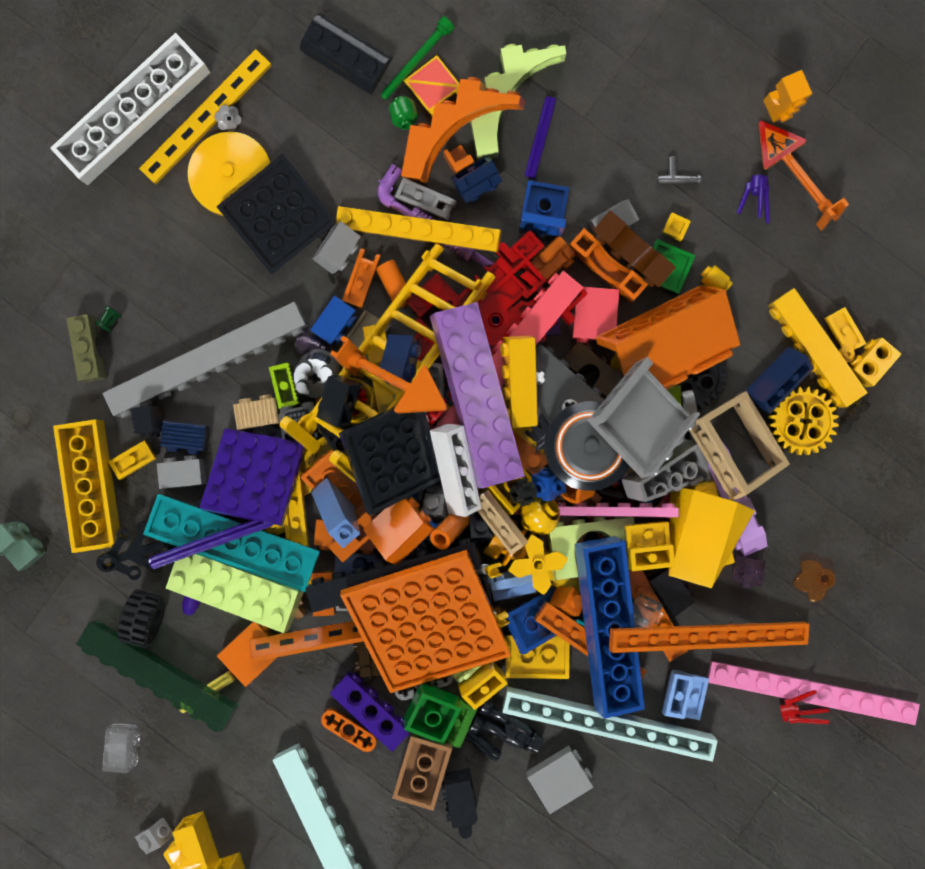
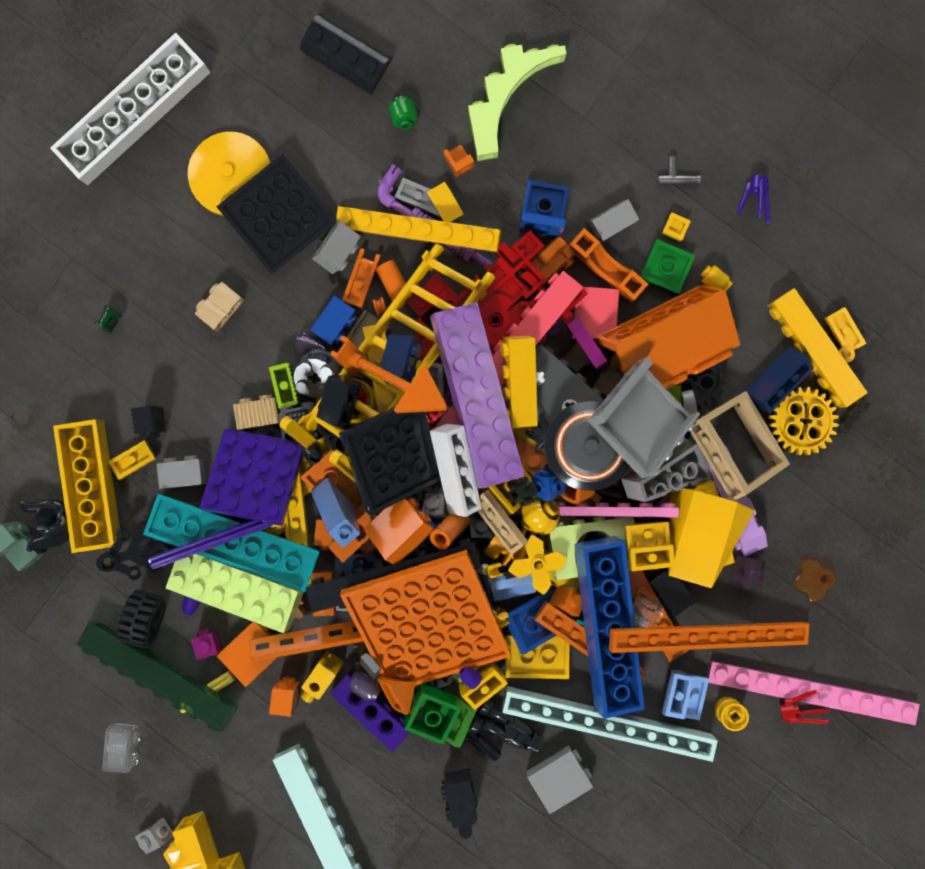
olive arch [66,314,107,383] -> none
light grey brick [102,302,308,418] -> none
yellow tile [139,49,272,185] -> none
dark blue brick [160,421,209,455] -> none
light grey plant [214,105,241,132] -> none
orange beam [321,708,377,752] -> none
green piece [381,16,455,99] -> none
medium nougat brick [392,733,452,811] -> none
orange arch [401,77,525,183] -> none
coral flag [404,55,459,117] -> none
dark blue brick [451,156,502,203] -> none
dark purple axle [525,96,556,179] -> none
reddish brown brick [593,210,676,288] -> none
orange piece [758,121,849,231] -> none
light orange arch [763,70,812,123] -> none
yellow brick [850,338,901,387] -> none
none -> black hair [19,499,69,552]
none -> magenta brick [191,629,223,660]
none -> tan brick [195,282,244,332]
none -> orange brick [269,677,301,717]
none -> yellow torso [301,650,344,703]
none -> black hinge [303,445,323,464]
none -> clear purple brick [347,671,381,702]
none -> dark grey tile [360,653,380,680]
none -> orange bush [373,297,387,318]
none -> orange slope [377,676,416,715]
none -> yellow sticker [427,182,463,222]
none -> dark purple hose [459,666,482,689]
none -> magenta piece [567,317,608,371]
none -> yellow wheel [714,697,749,731]

